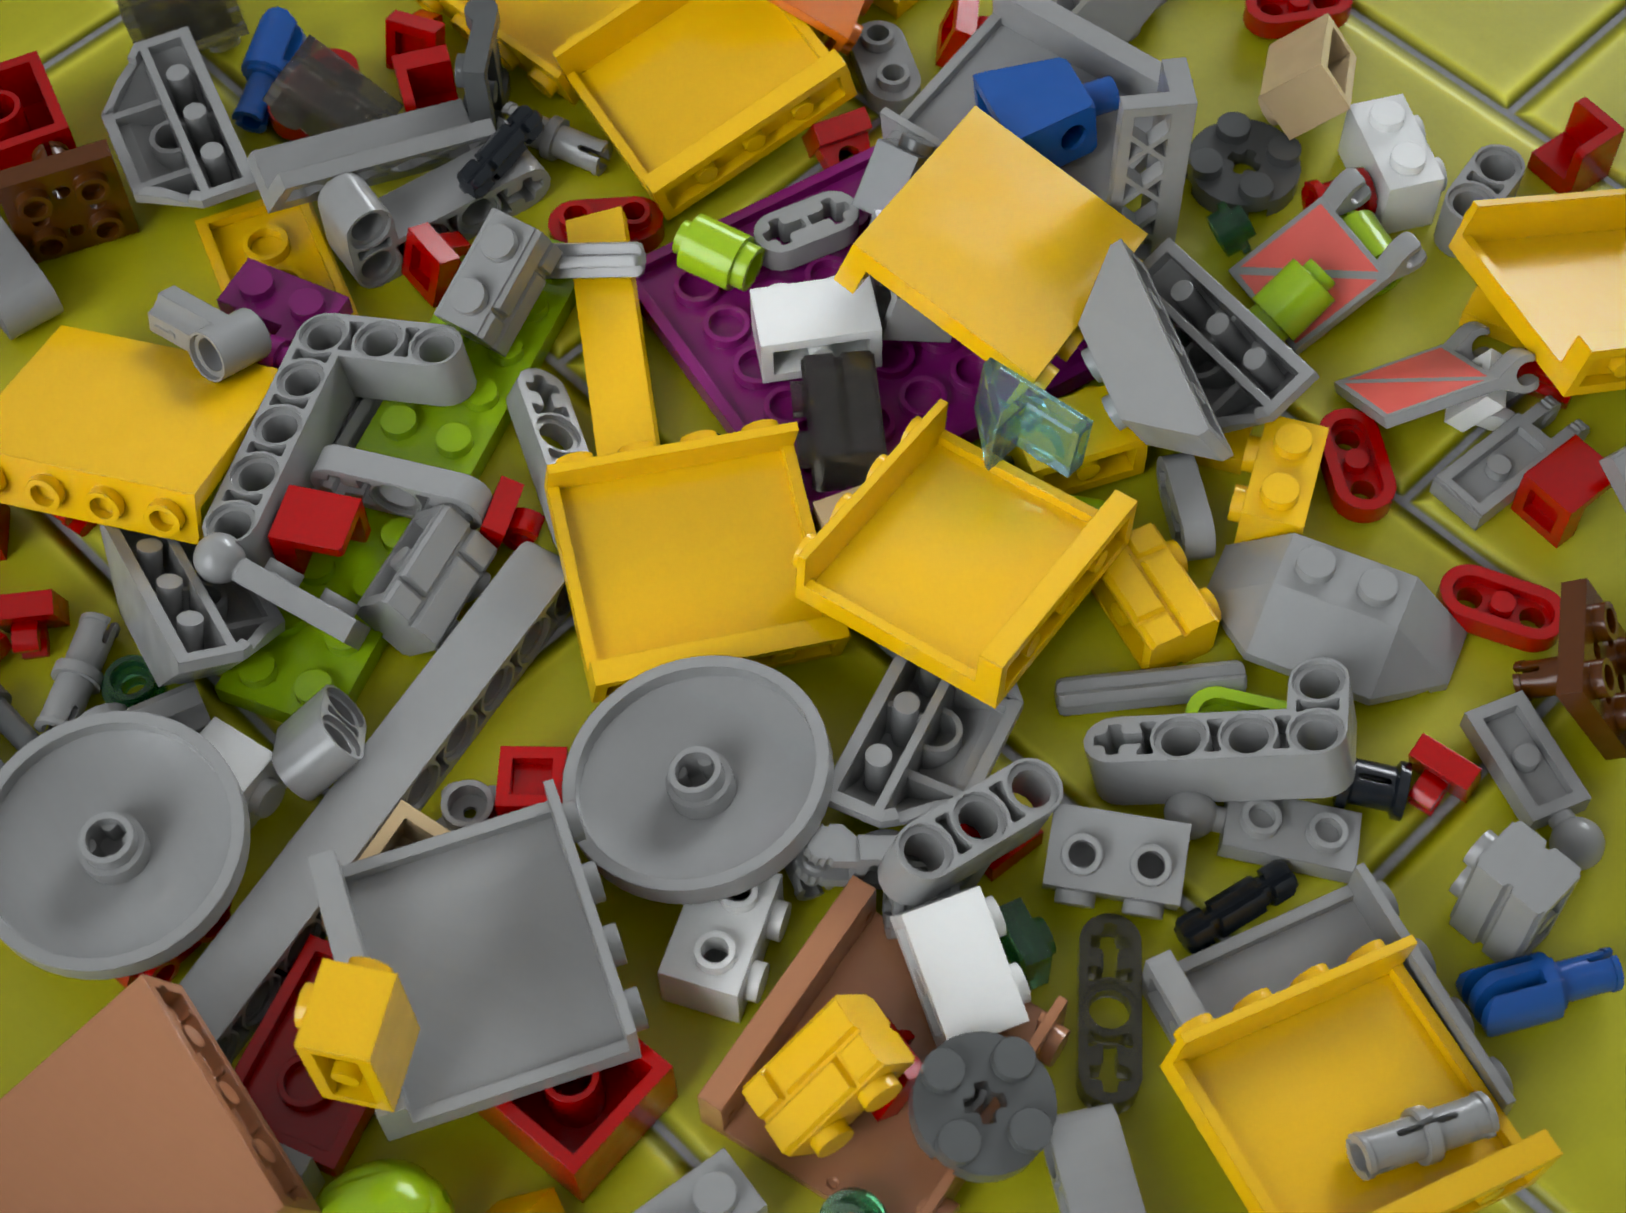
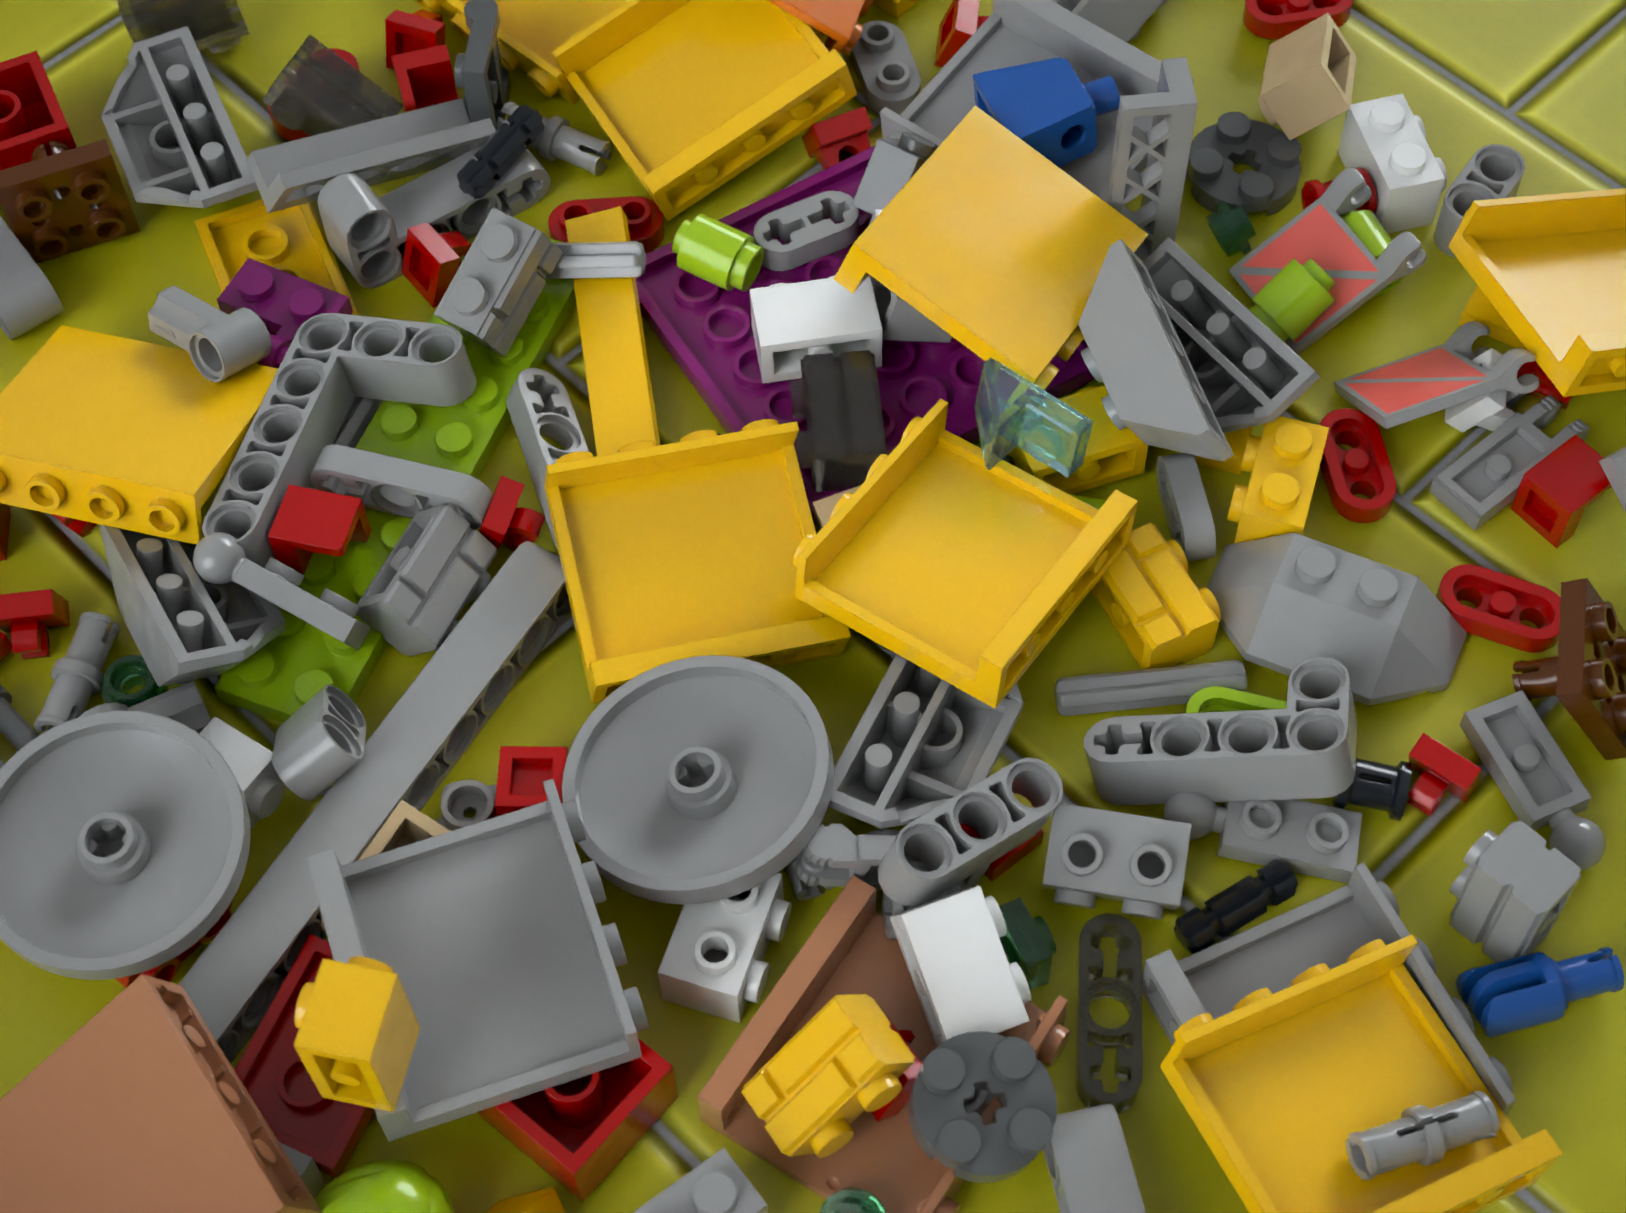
blue arm [232,6,311,133] -> none
red panel [1527,97,1625,194] -> none

